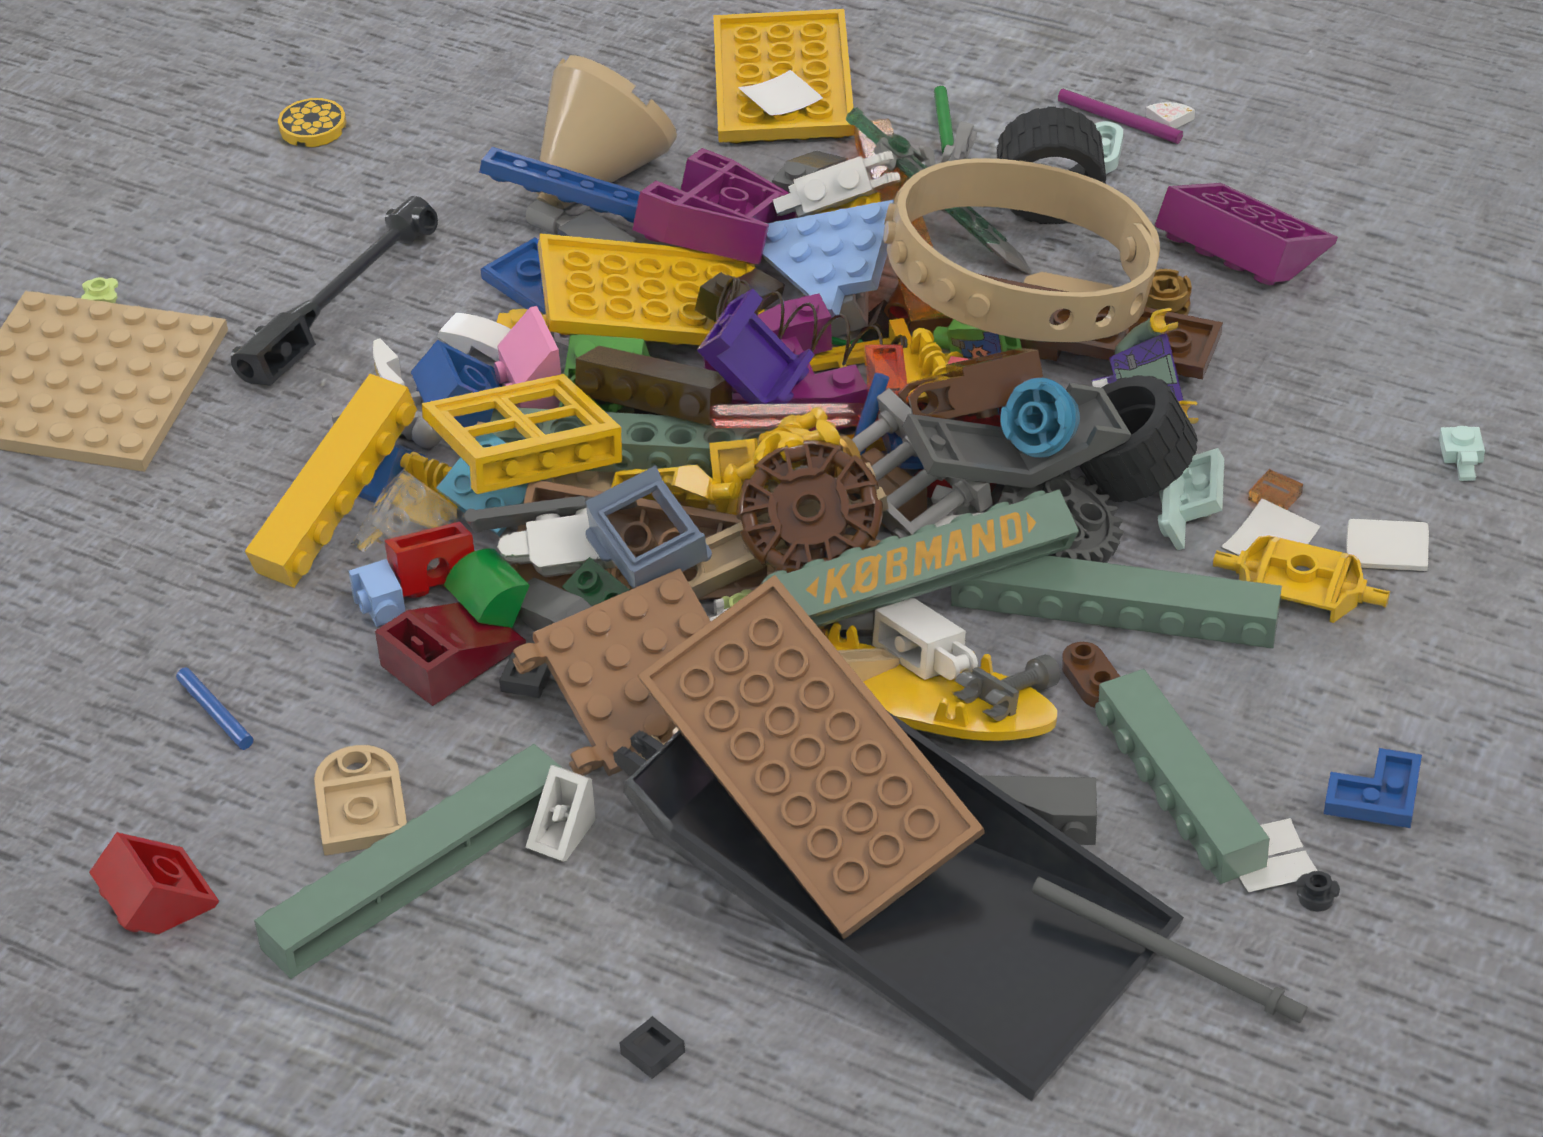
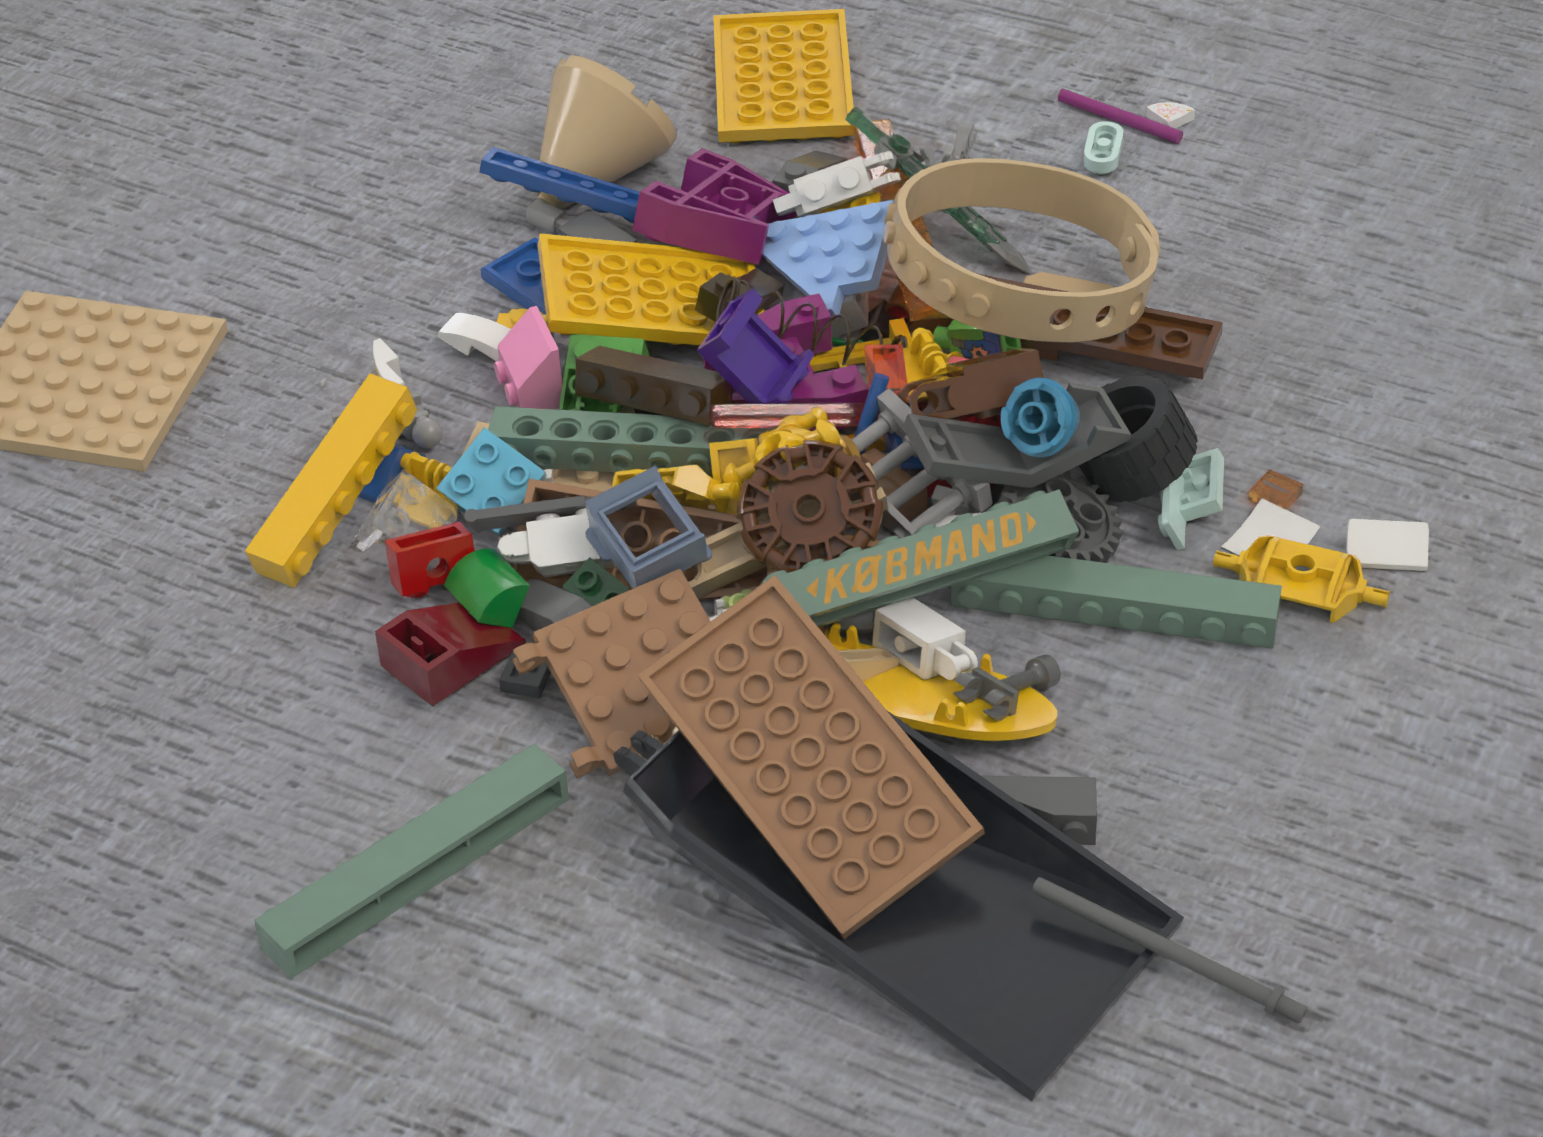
yellowish green plate [81,278,118,303] -> none
red slope [89,832,219,934] -> none
blue bar [176,667,254,750] -> none
black bar [231,196,438,386] -> none
yellow tile [278,98,347,147] -> none
tan tile [314,745,407,856] -> none
light blue brick [349,559,405,627] -> none
blue slope [411,340,502,428] -> none
yellow window [422,374,622,494] -> none
white slope [526,765,596,861] -> none
black plate [619,1016,685,1079] -> none
white sticker [738,70,823,115] -> none
green bar [934,86,954,154] -> none
black tyre [997,106,1106,224] -> none
reddish brown plate [1062,642,1121,708] -> none
torso [1092,308,1198,424] -> none
sand green brick [1095,669,1270,884] -> none
pearl gold wheel [1145,269,1192,315] -> none
magenta slope [1154,183,1338,285] -> none
white sticker [1239,818,1318,892] -> none
black plate [1296,871,1340,912] -> none
blue plate [1324,748,1422,828] -> none
light aqua plate [1439,426,1485,481] -> none

